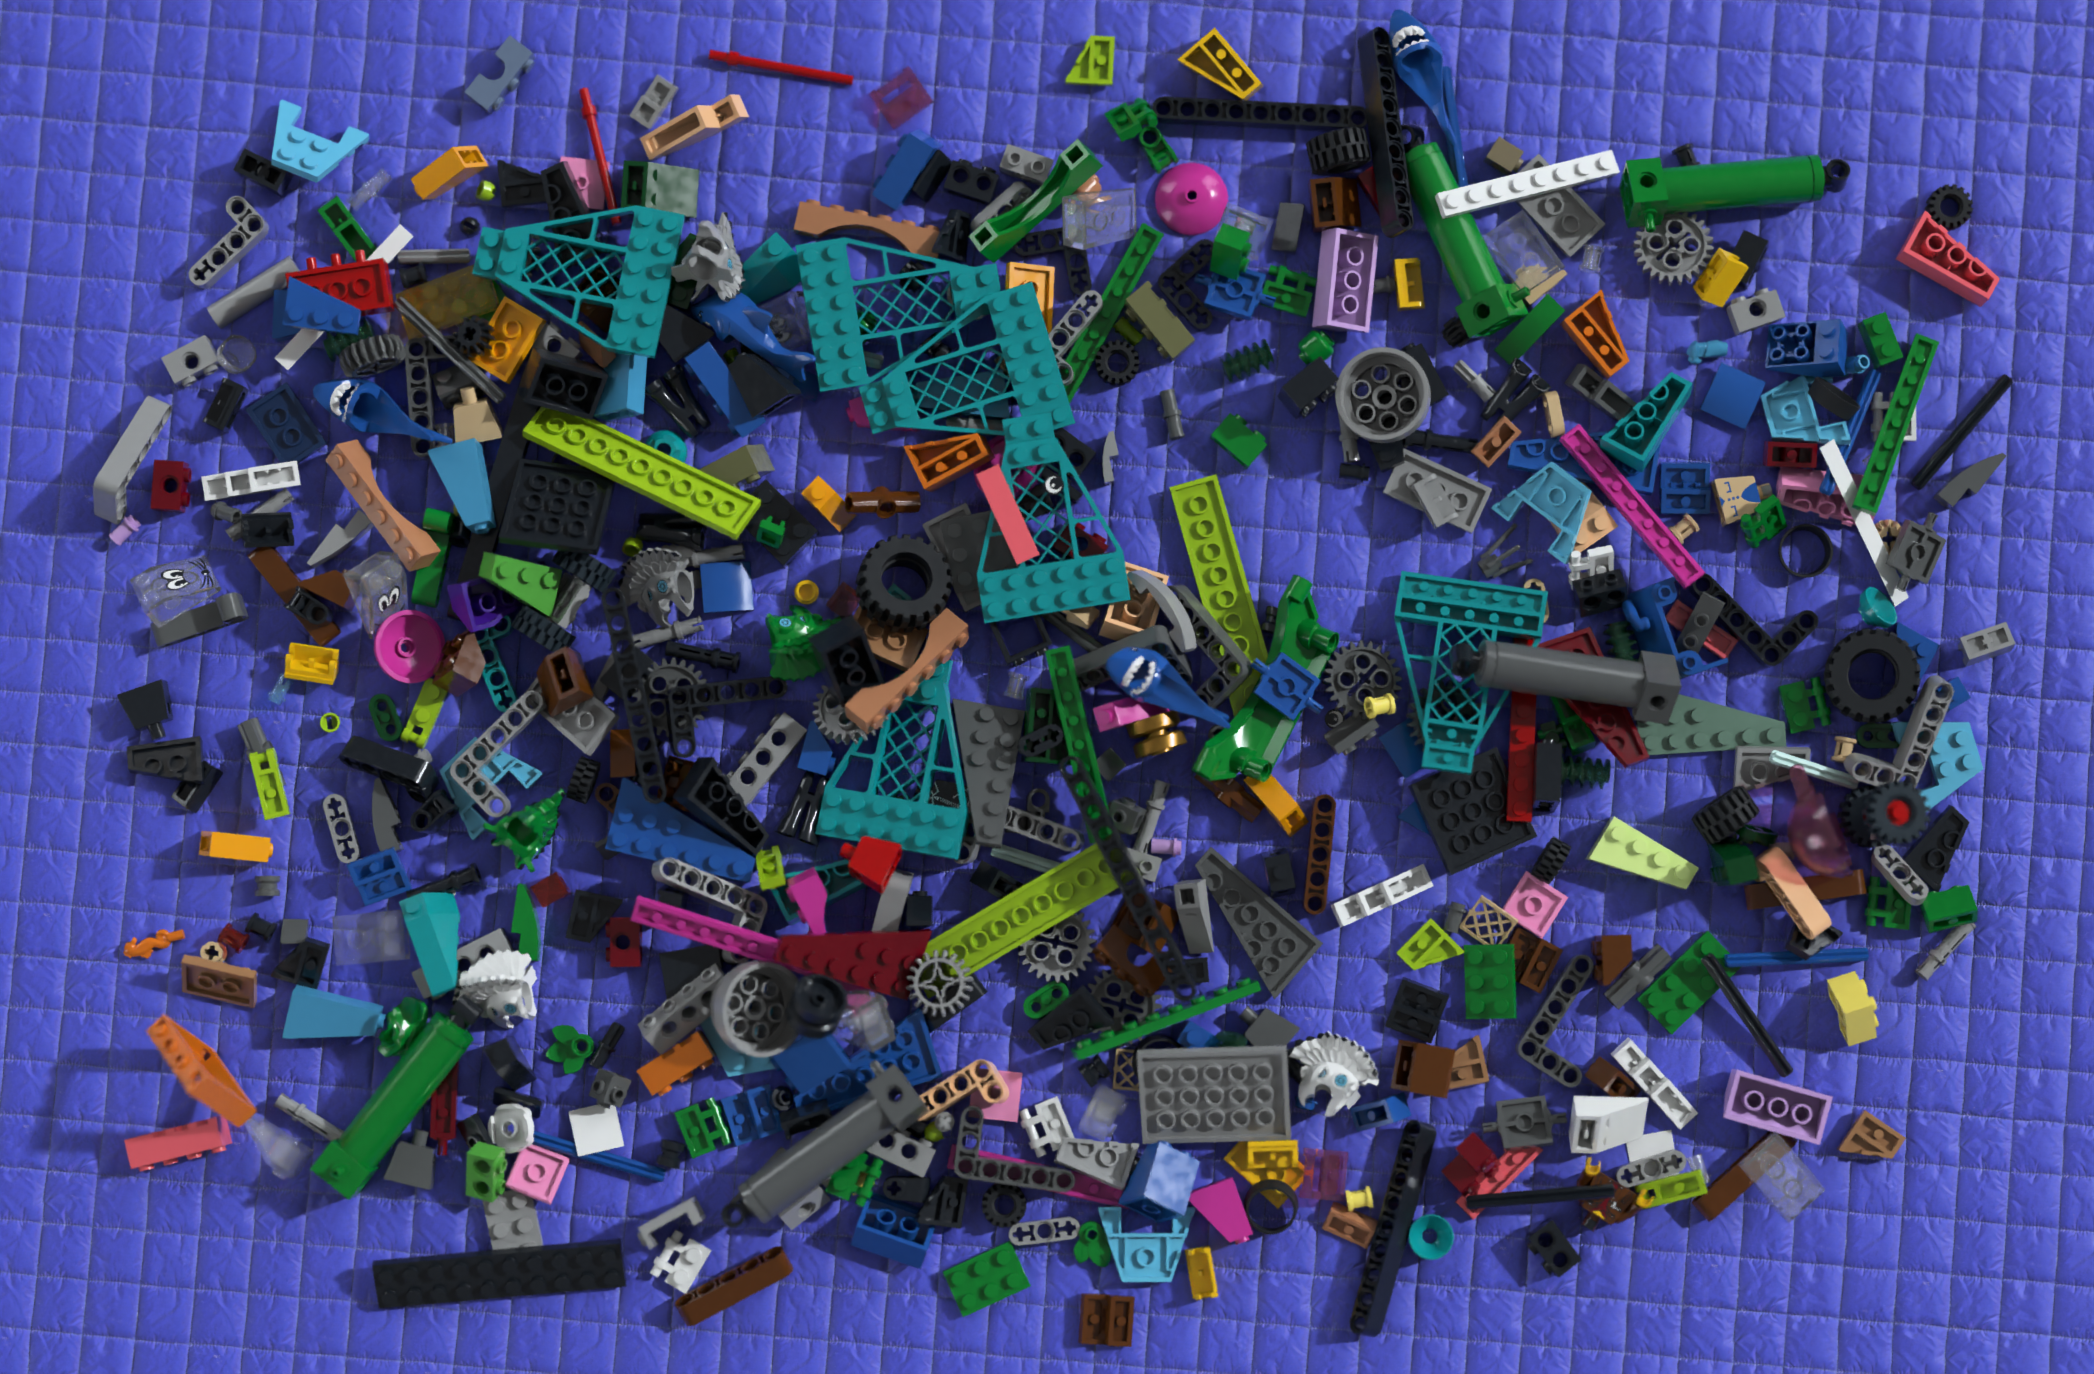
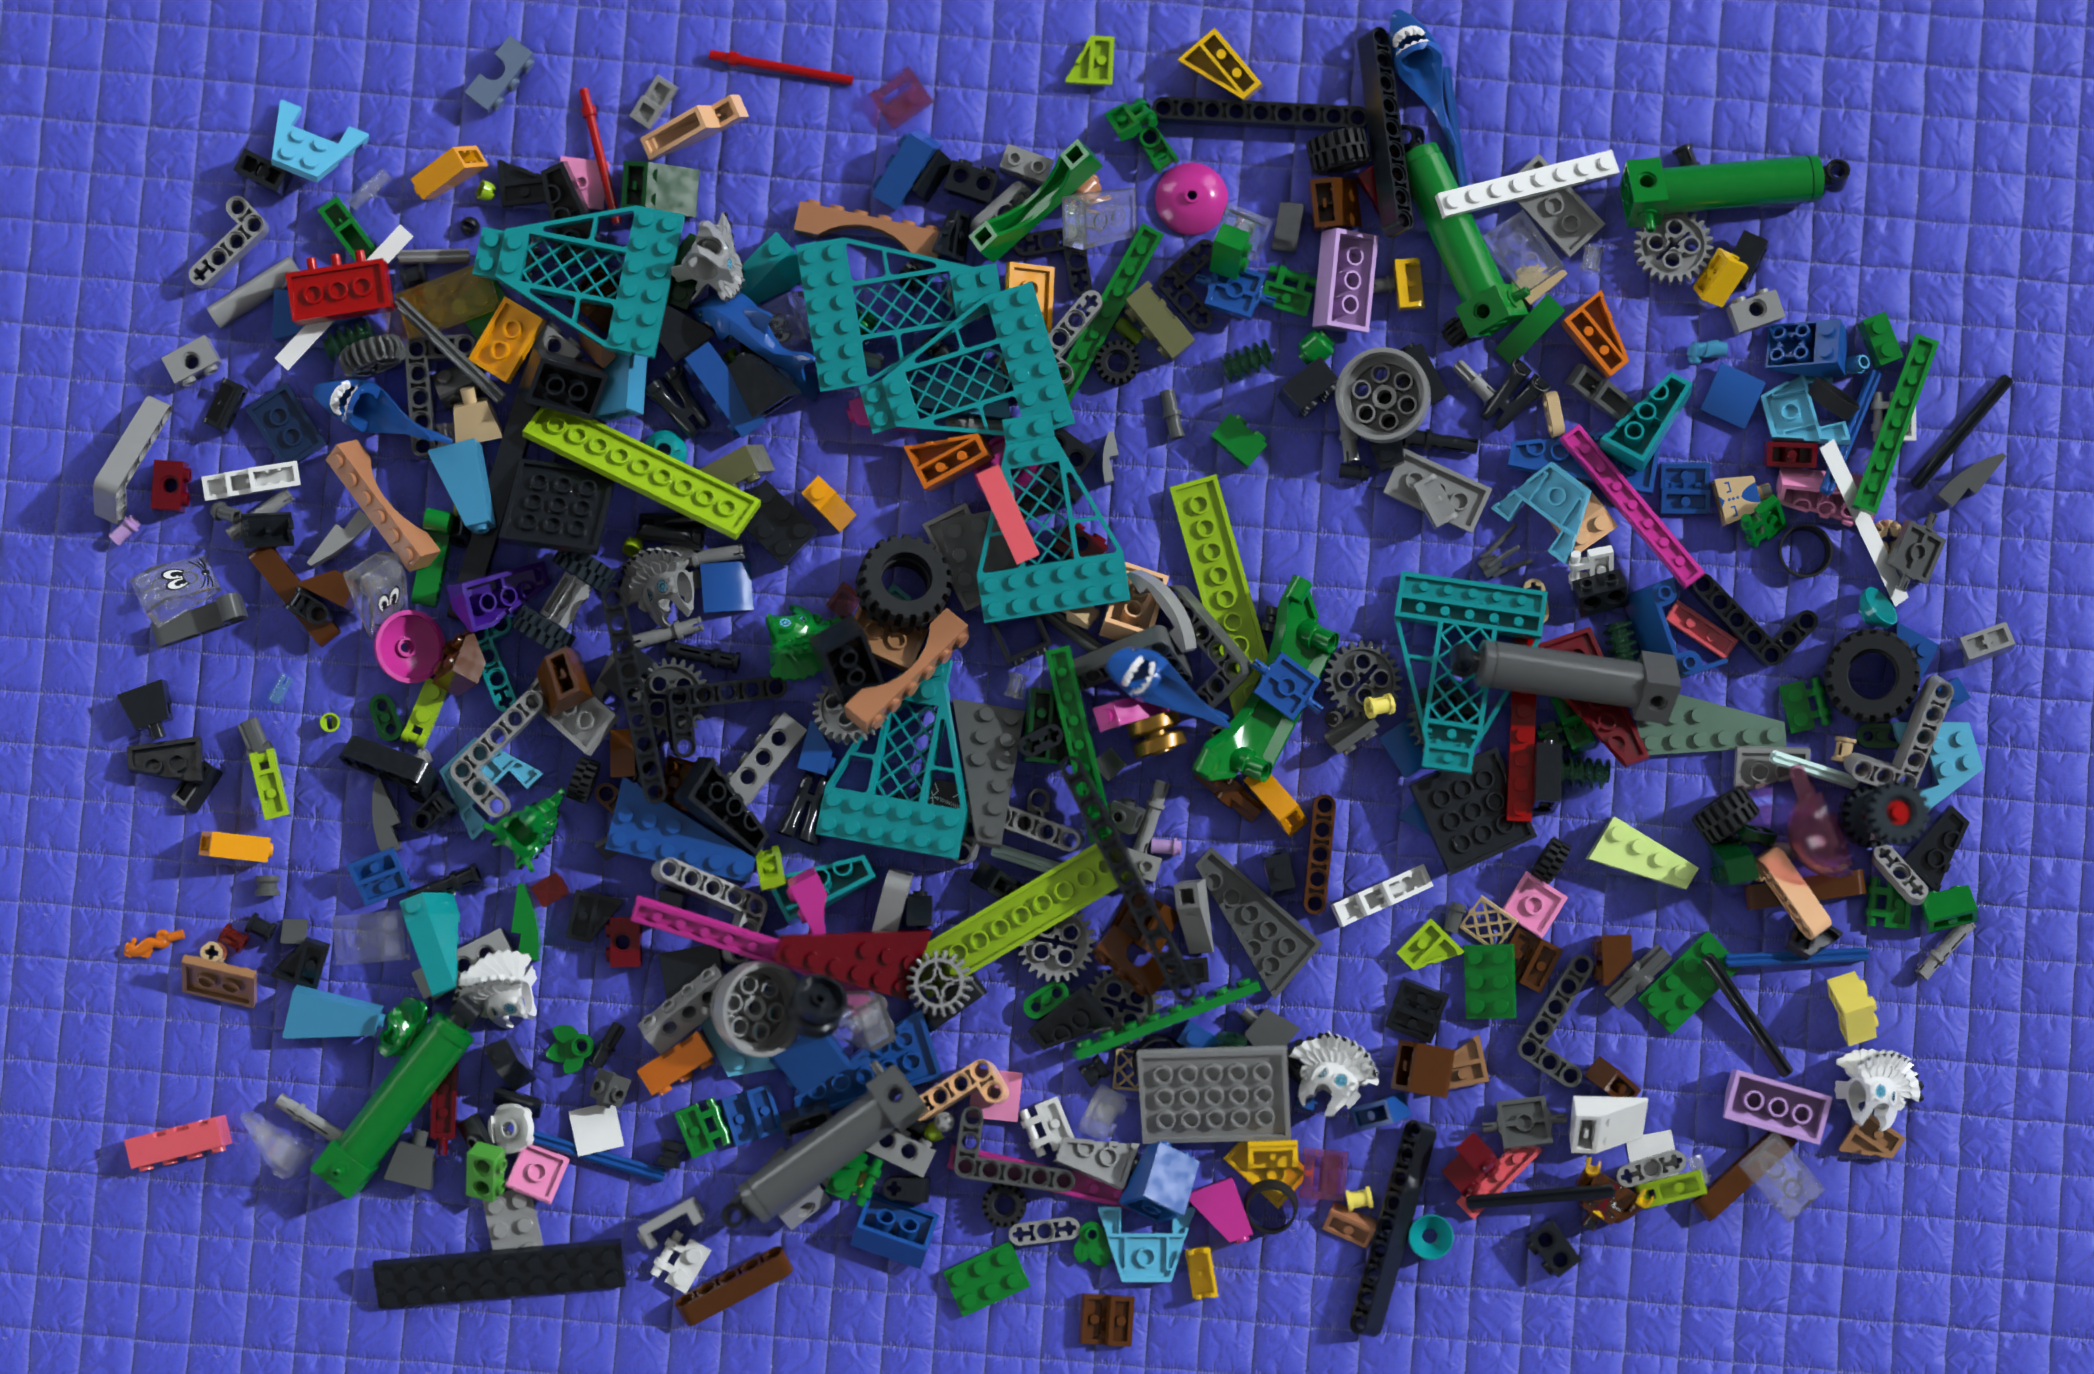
orange window [146,1014,257,1128] -> none
clear hair [217,335,257,374] -> none
blue wing [283,276,361,335] -> none
yellow hinge [284,642,339,685] -> none
light grey beam [323,794,361,863] -> none
black gear [452,315,496,358] -> none
bright green wedge [478,552,562,618] -> none
green tile [756,516,785,549] -> none
black plate [769,1086,793,1111] -> none
yellow plate [794,580,819,605] -> none
red torso [839,836,903,894] -> none
reddish brown piece [845,486,921,519] -> none
black wing [914,1175,969,1229] -> none
black sticker [1044,475,1064,495] -> none
nougat slope [1470,416,1522,468] -> none
dark tan brick [1484,137,1524,176] -> none
white slope [1610,1038,1698,1130] -> none
blue arm [1621,600,1650,632] -> none
tan bush [1668,513,1700,545] -> none
dark grey plate [1675,591,1725,654] -> none
coral wedge [1896,210,2000,307] -> none
black tyre [1925,184,1973,231] -> none
none -> white piece [1834,1048,1924,1131]

